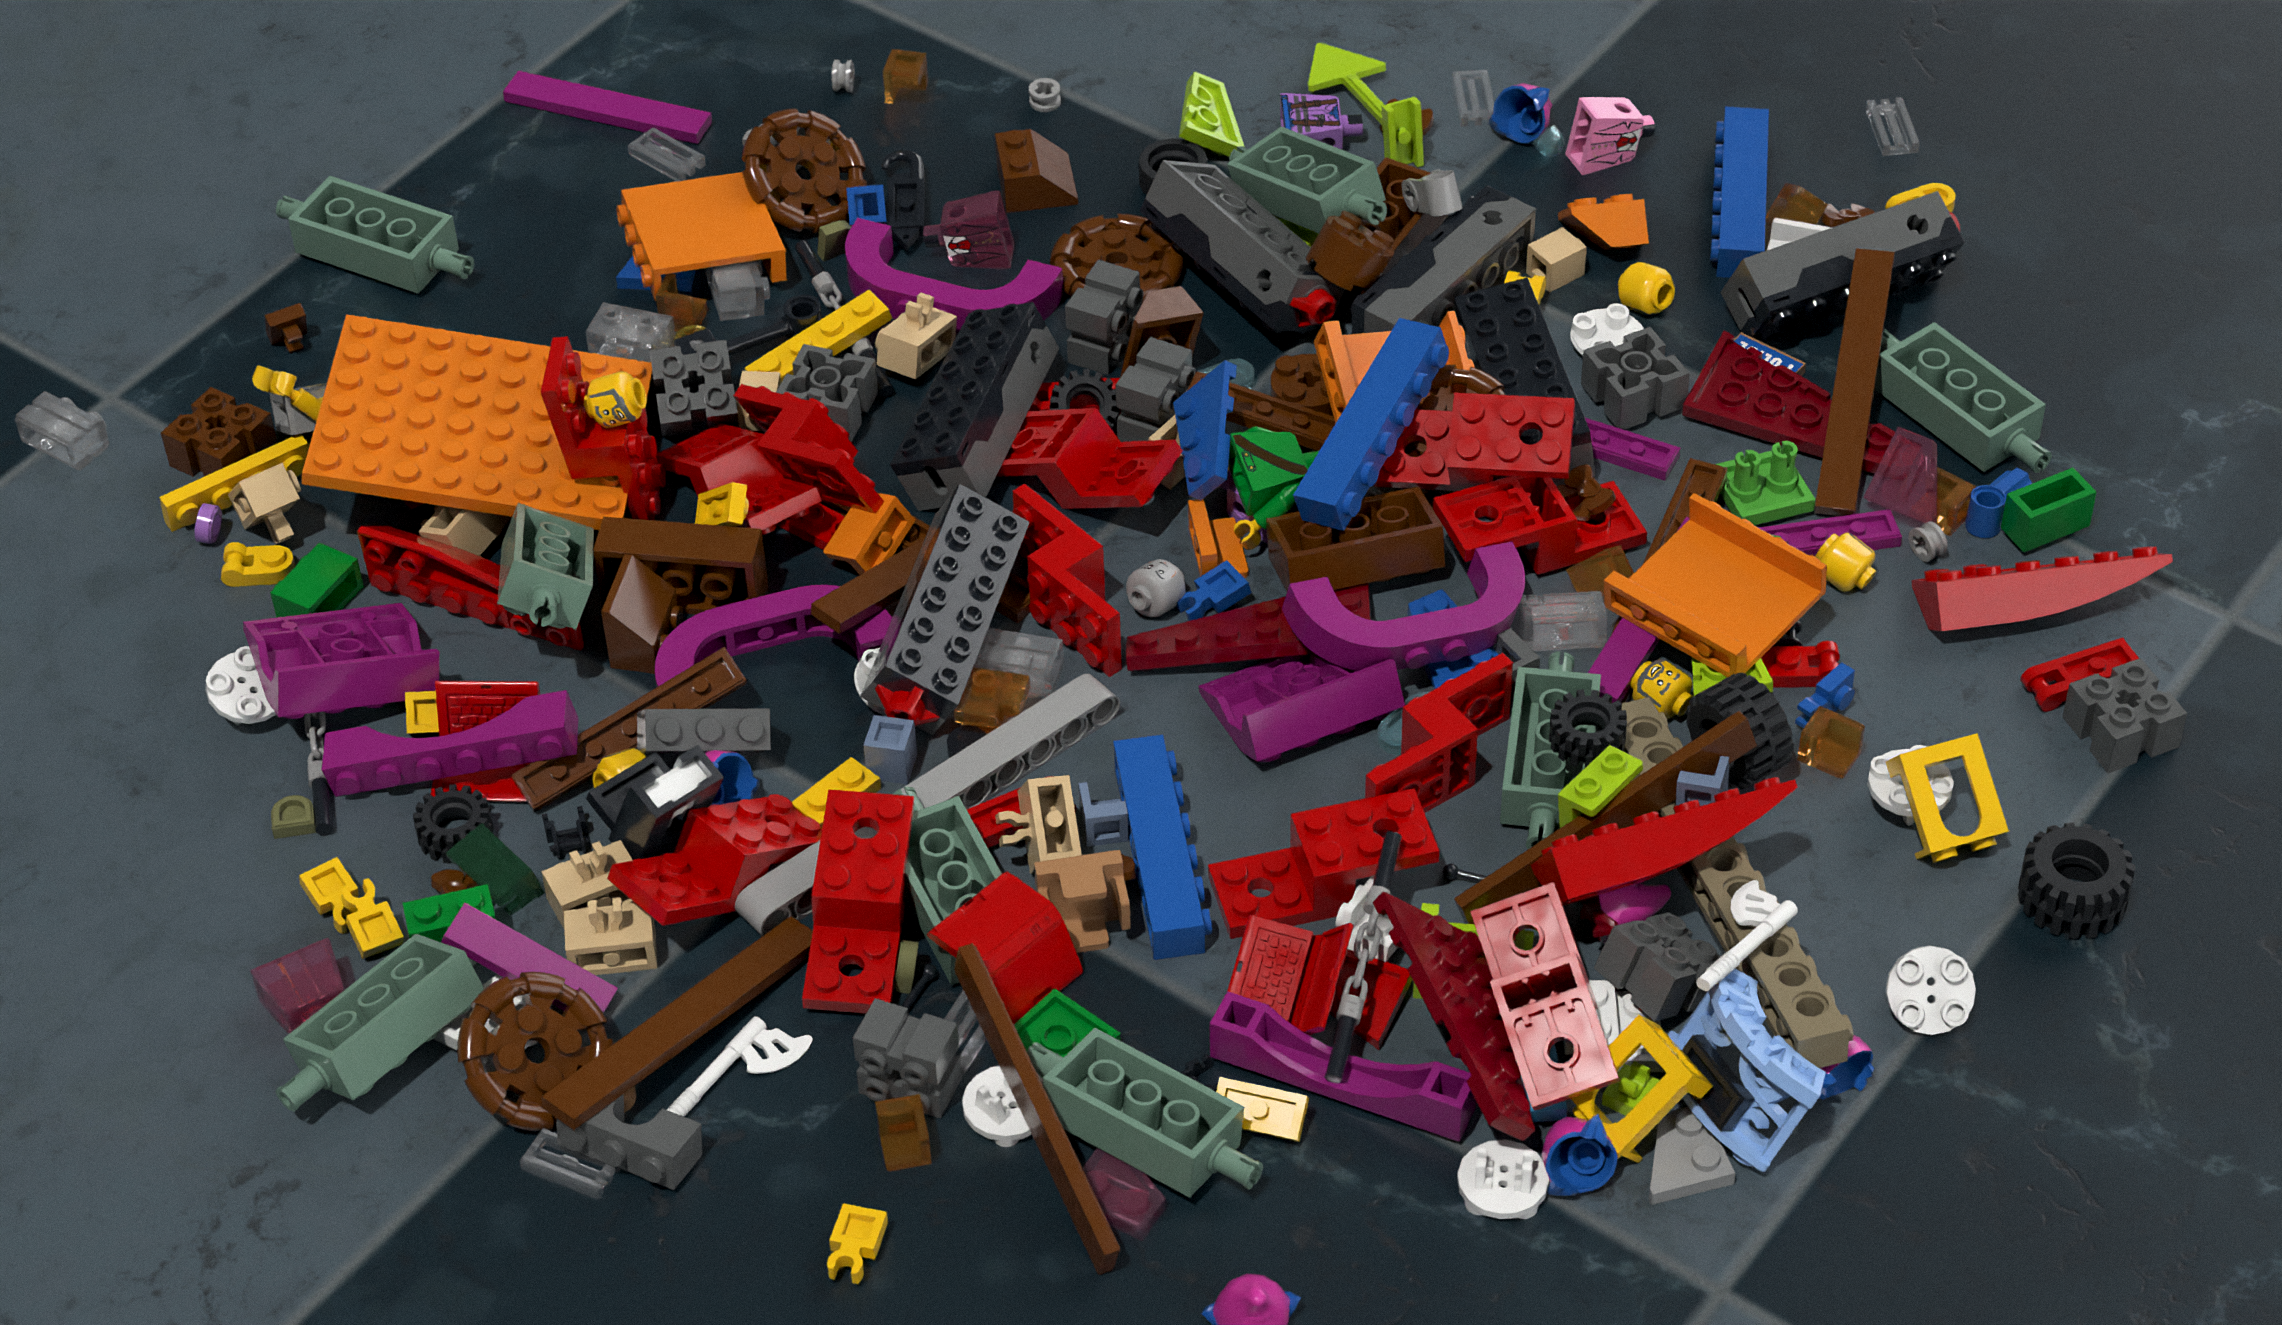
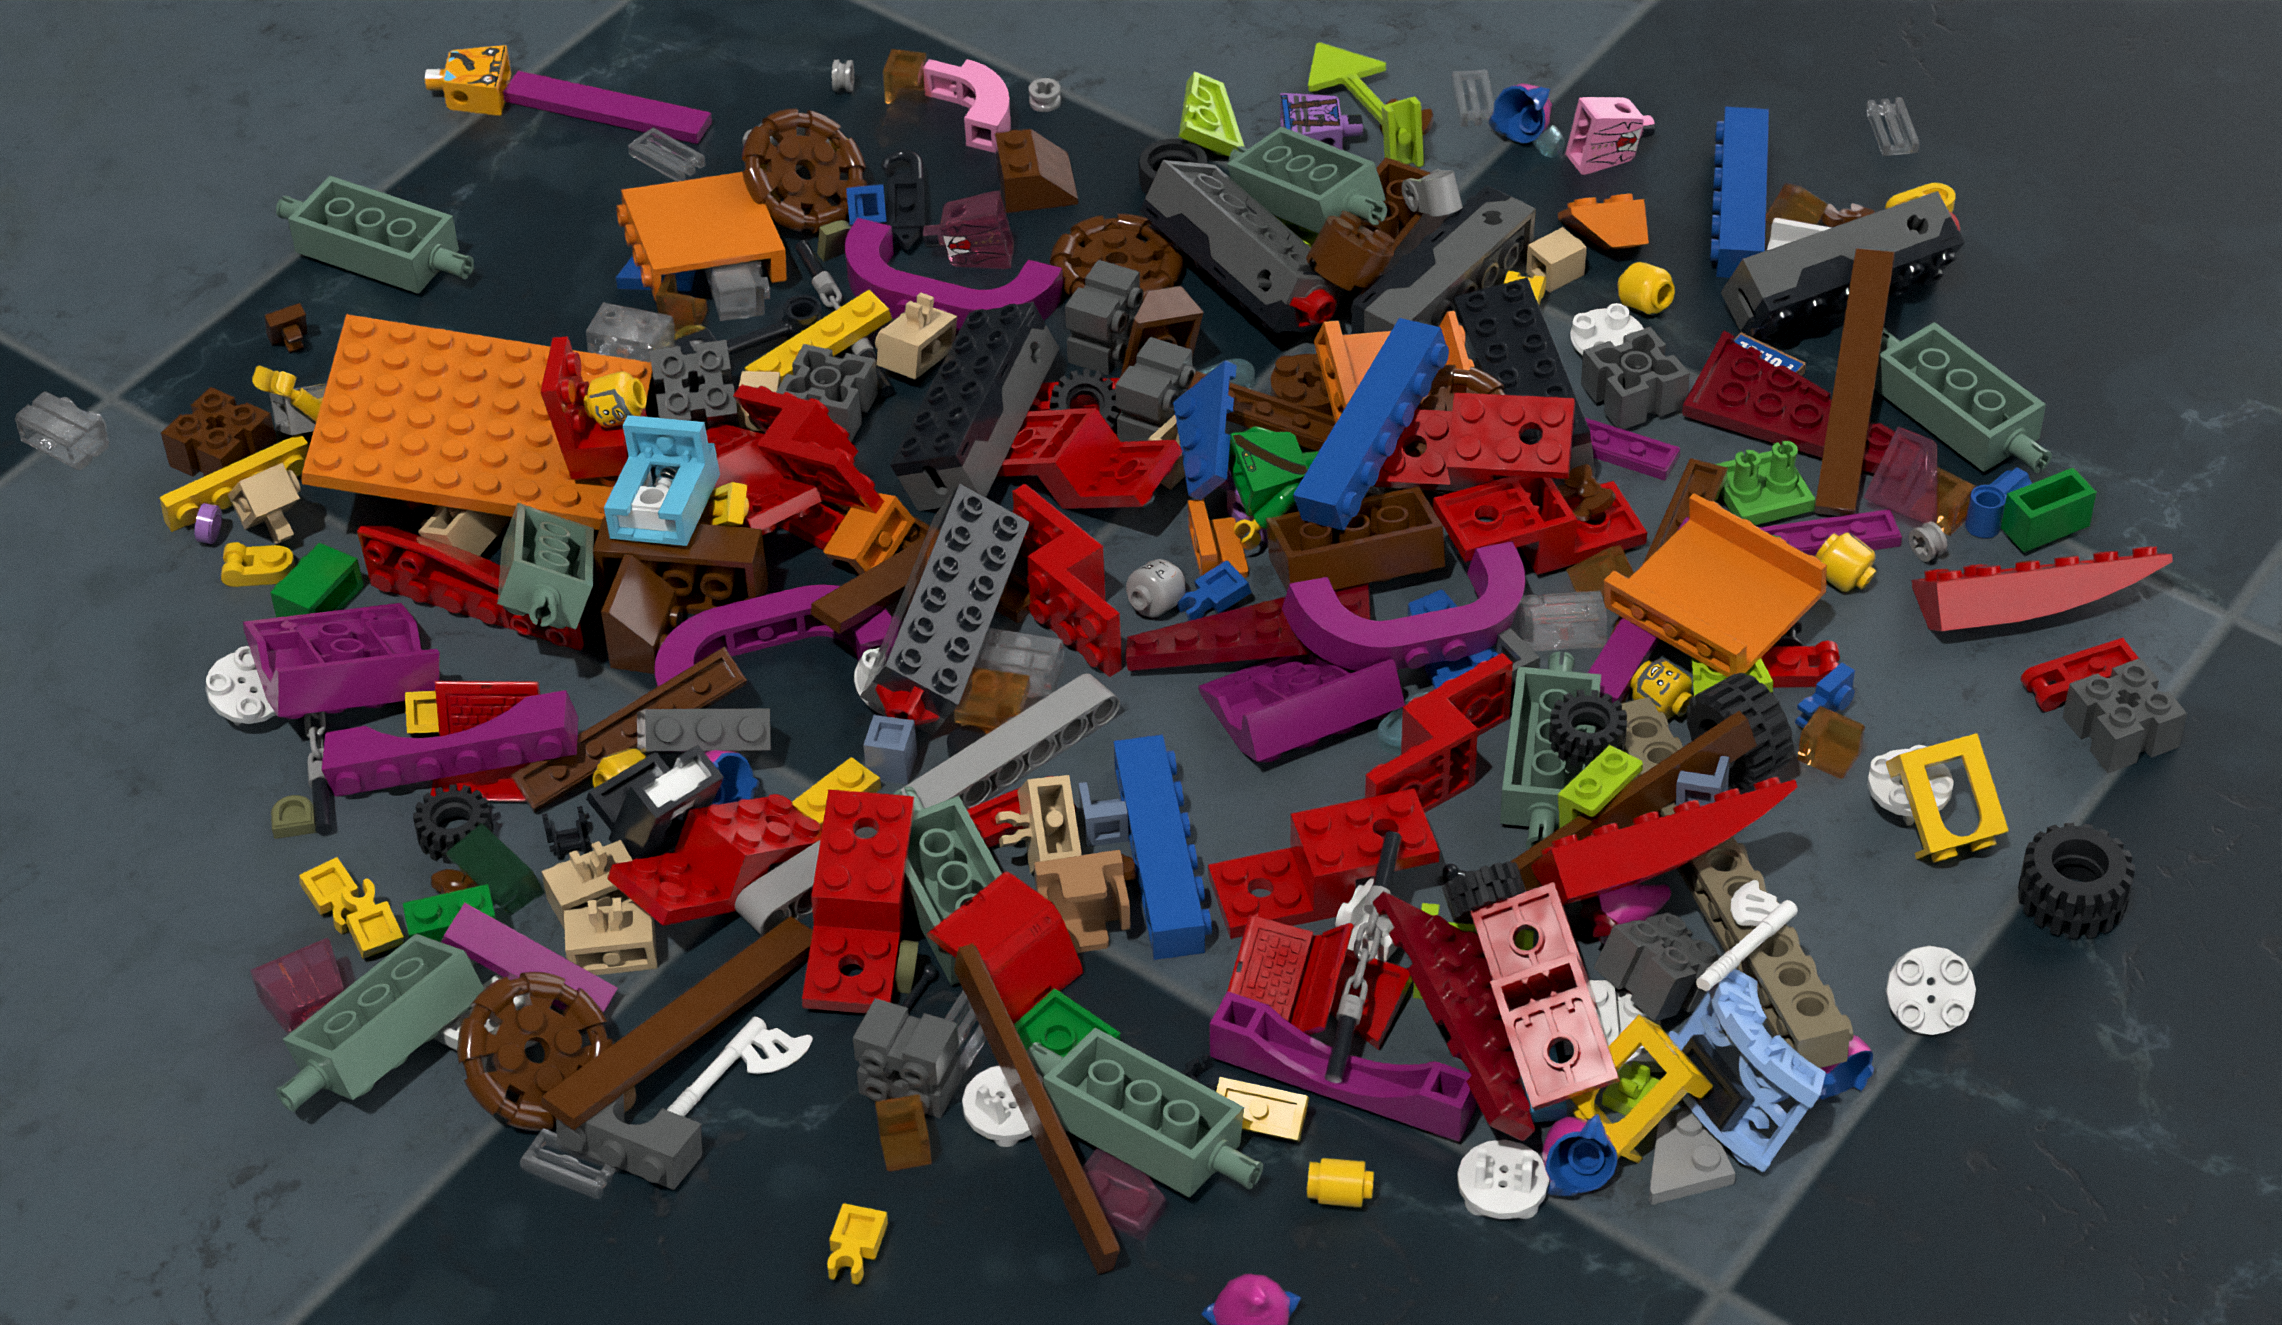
none -> light orange torso [425,45,511,116]
none -> medium azure brick [604,415,720,546]
none -> bright pink arch [923,59,1011,153]
none -> yellow brick [1307,1158,1374,1208]
none -> black tyre [1442,862,1526,924]

